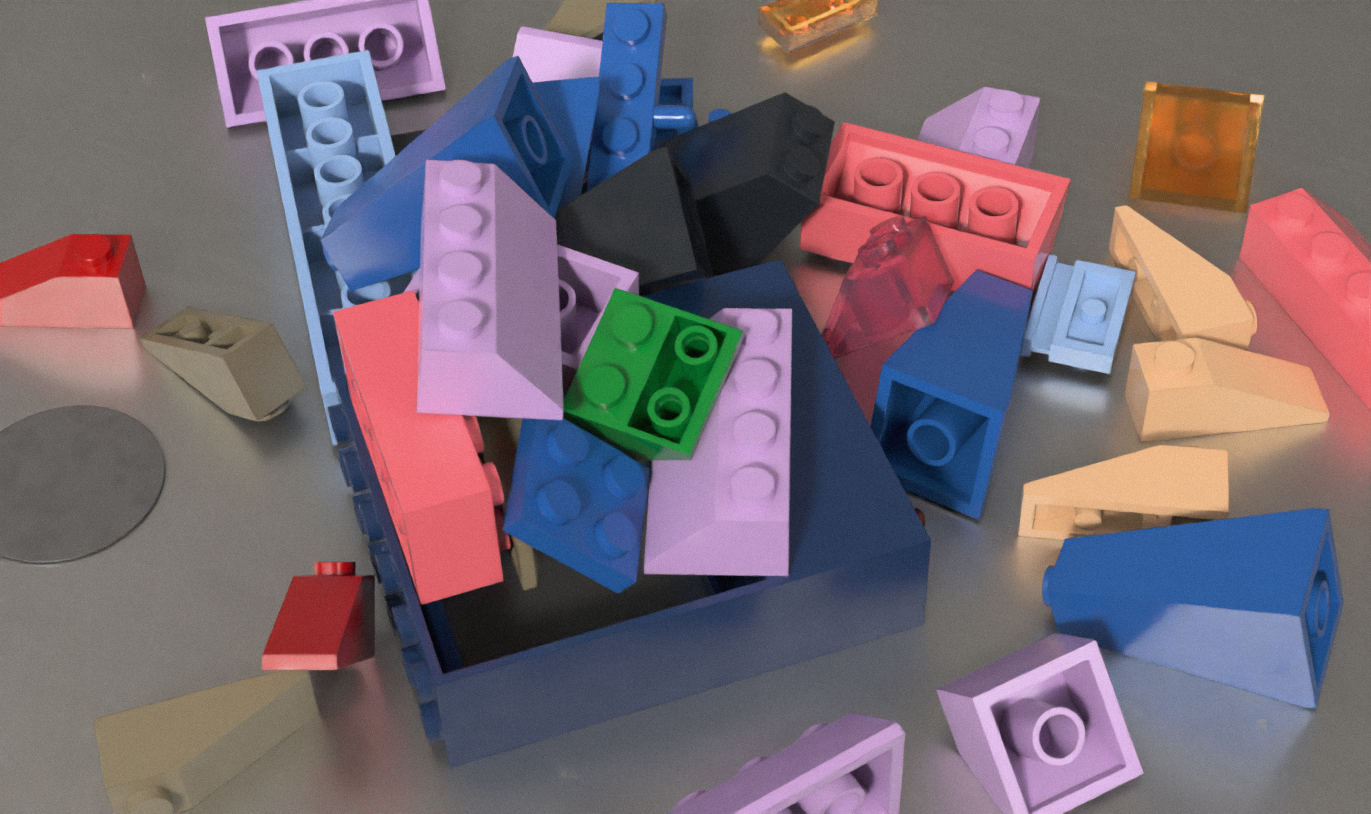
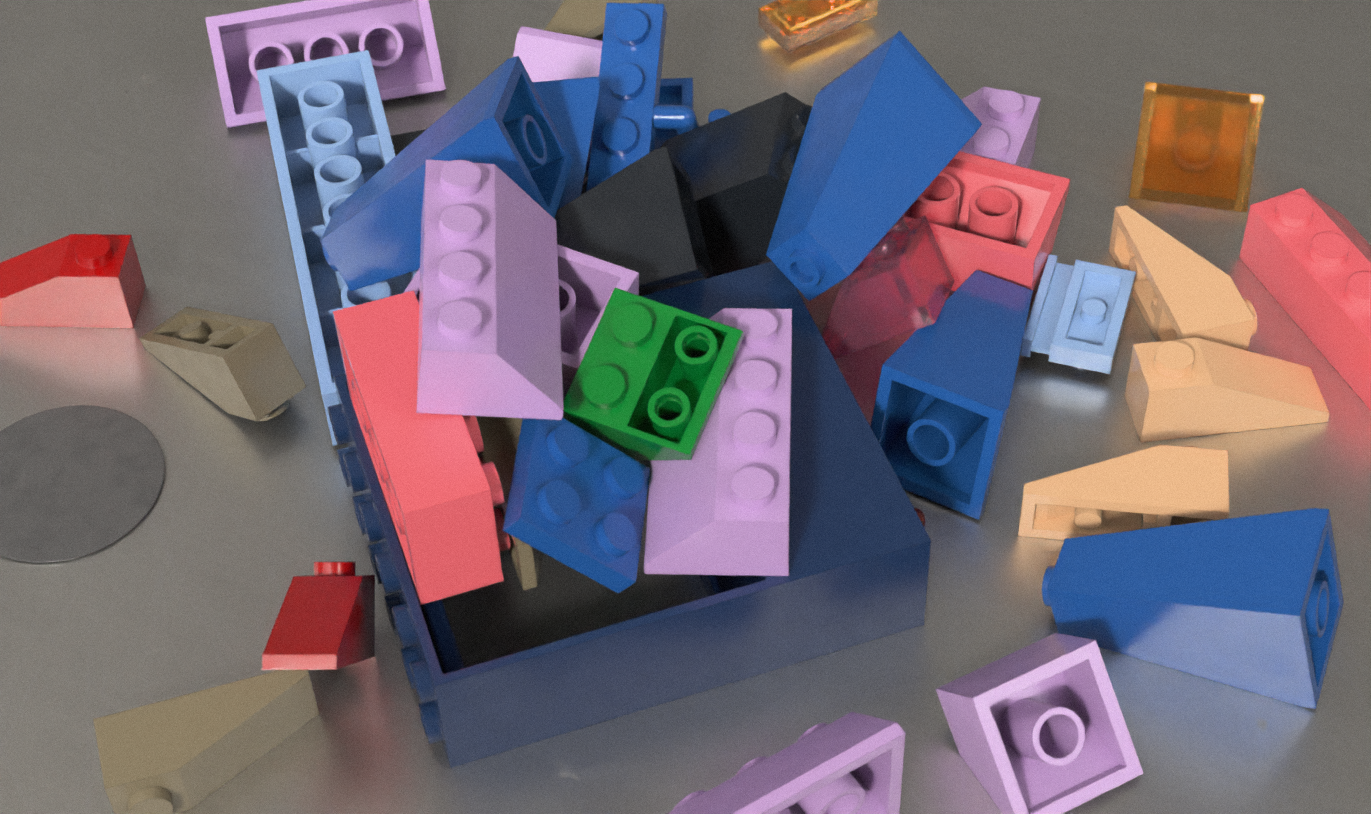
none -> blue slope [766,30,982,301]

